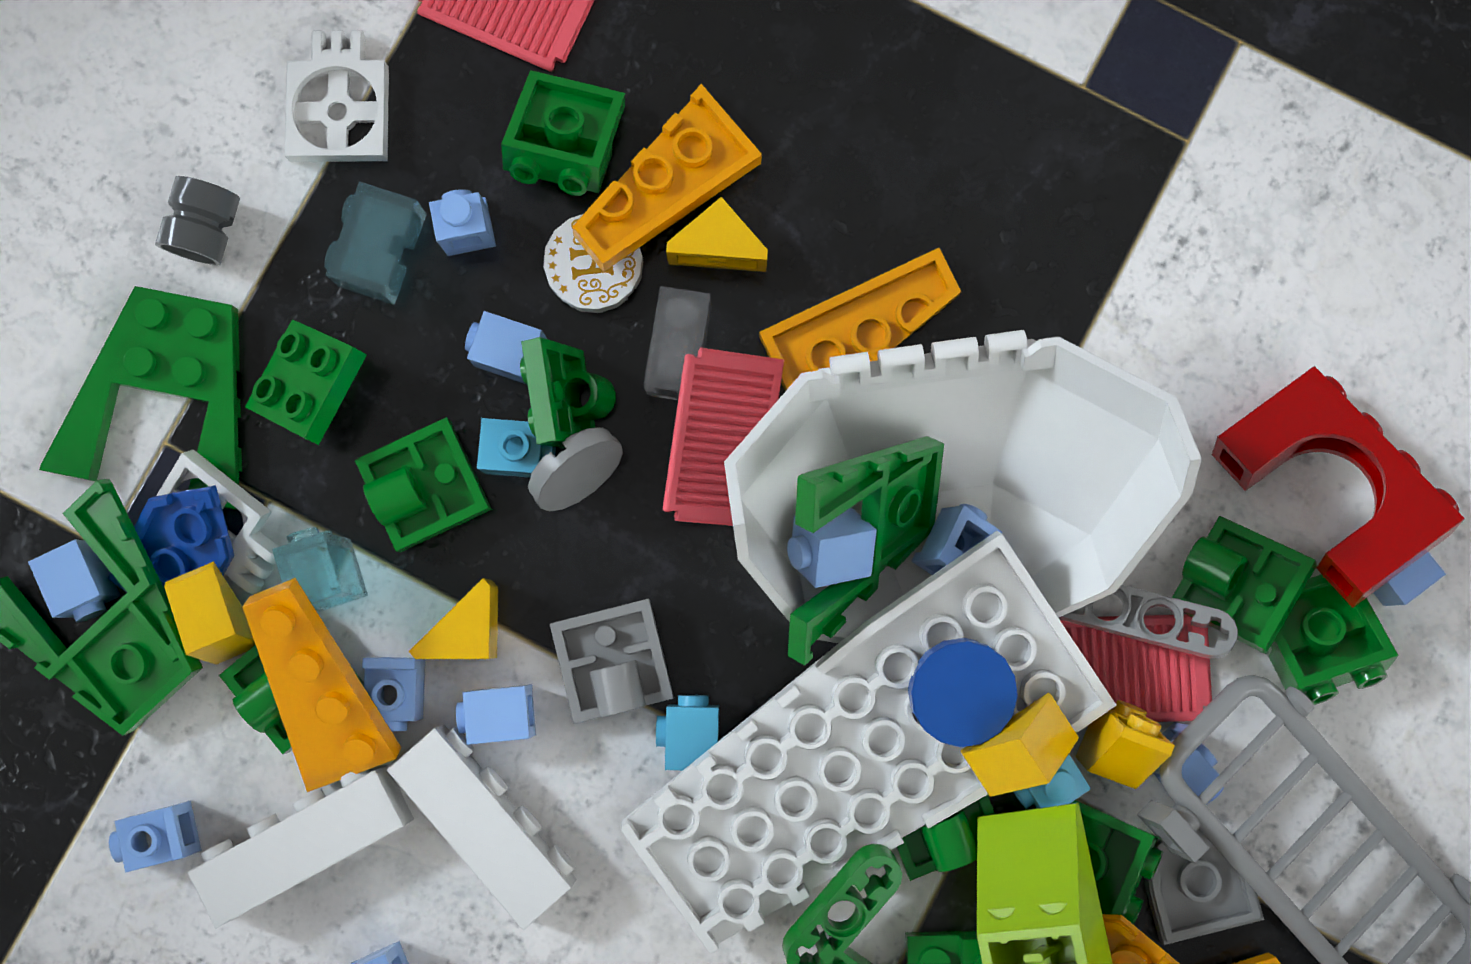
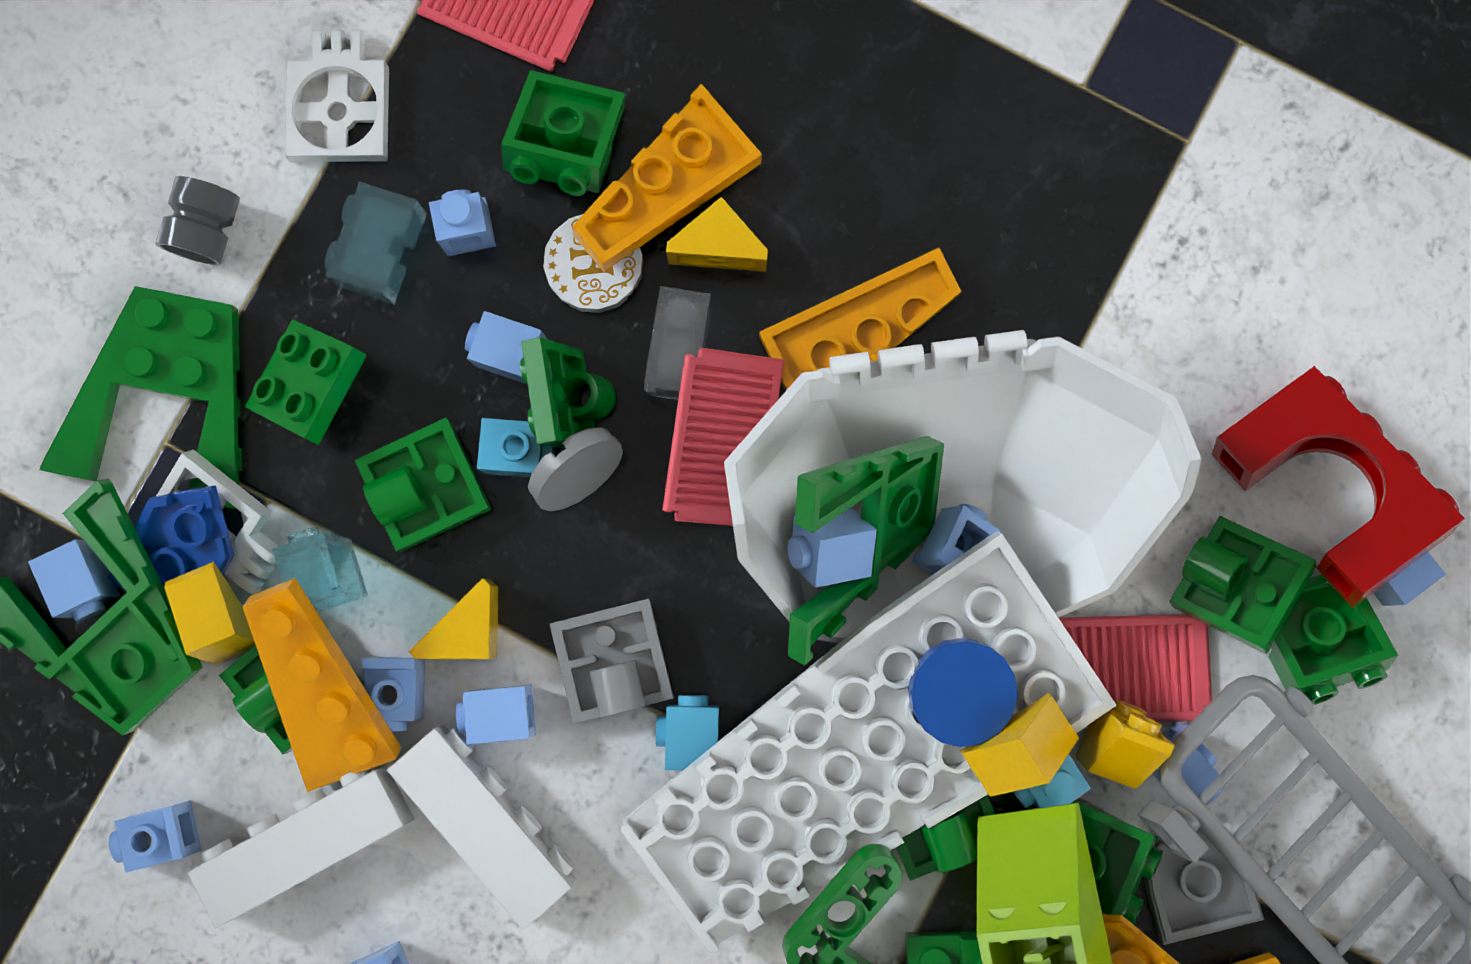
light grey beam [1059,585,1238,659] -> none

